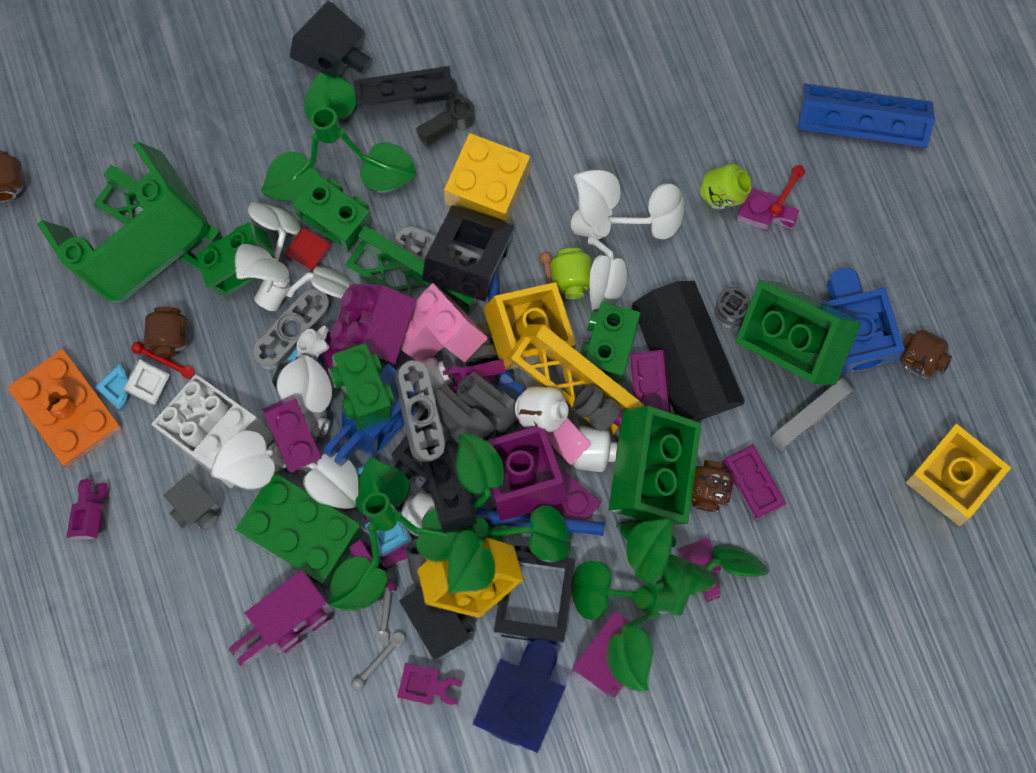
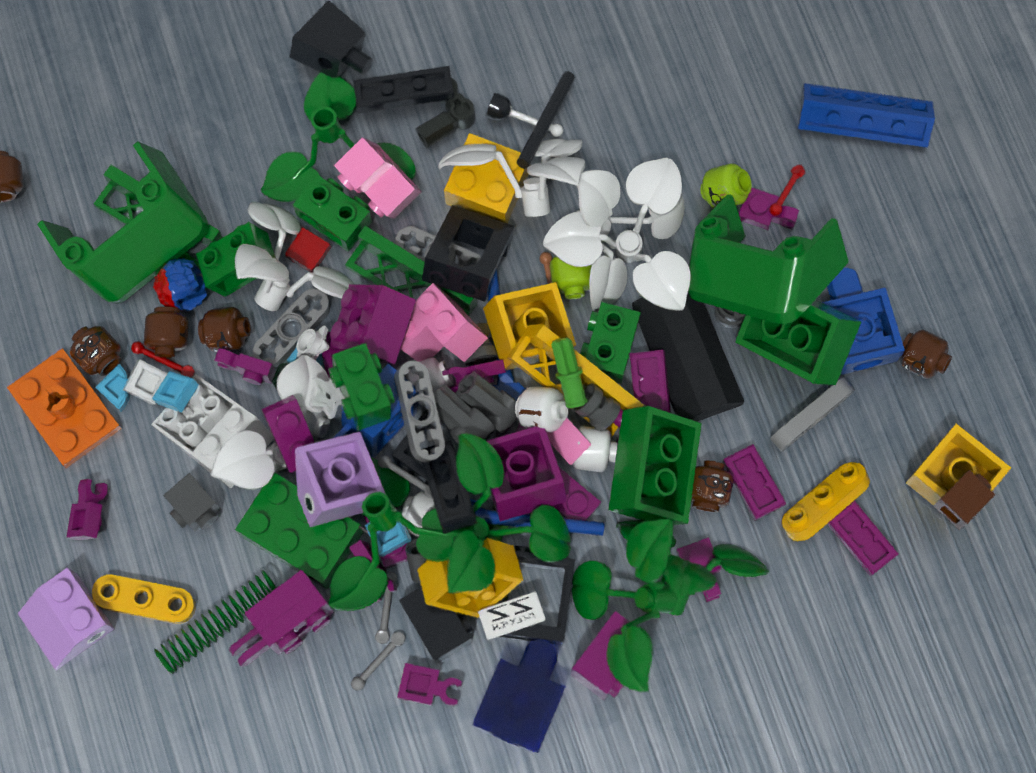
none -> lavender slope [18,567,114,670]
none -> reddish brown head [70,326,121,376]
none -> yellow plate [92,574,196,624]
none -> medium azure tile [152,371,199,413]
none -> blue piece [153,258,207,311]
none -> green piece [154,570,277,675]
none -> reddish brown head [198,307,251,352]
none -> magenta plate [214,348,276,385]
none -> lavender slope [295,432,385,527]
none -> white plate [309,377,344,419]
none -> bright pink brick [334,137,422,219]
none -> light grey hinge [378,455,432,499]
none -> white plant [438,139,585,217]
none -> white sticker [478,592,545,640]
none -> black hinge [486,92,563,137]
none -> black bar [517,71,575,169]
none -> white plant [543,158,690,311]
none -> bright green axle [552,337,588,408]
none -> green windscreen [688,194,849,324]
none -> yellow plate [782,462,870,541]
none -> magenta plate [827,501,899,577]
none -> reddish brown brick [933,470,996,530]

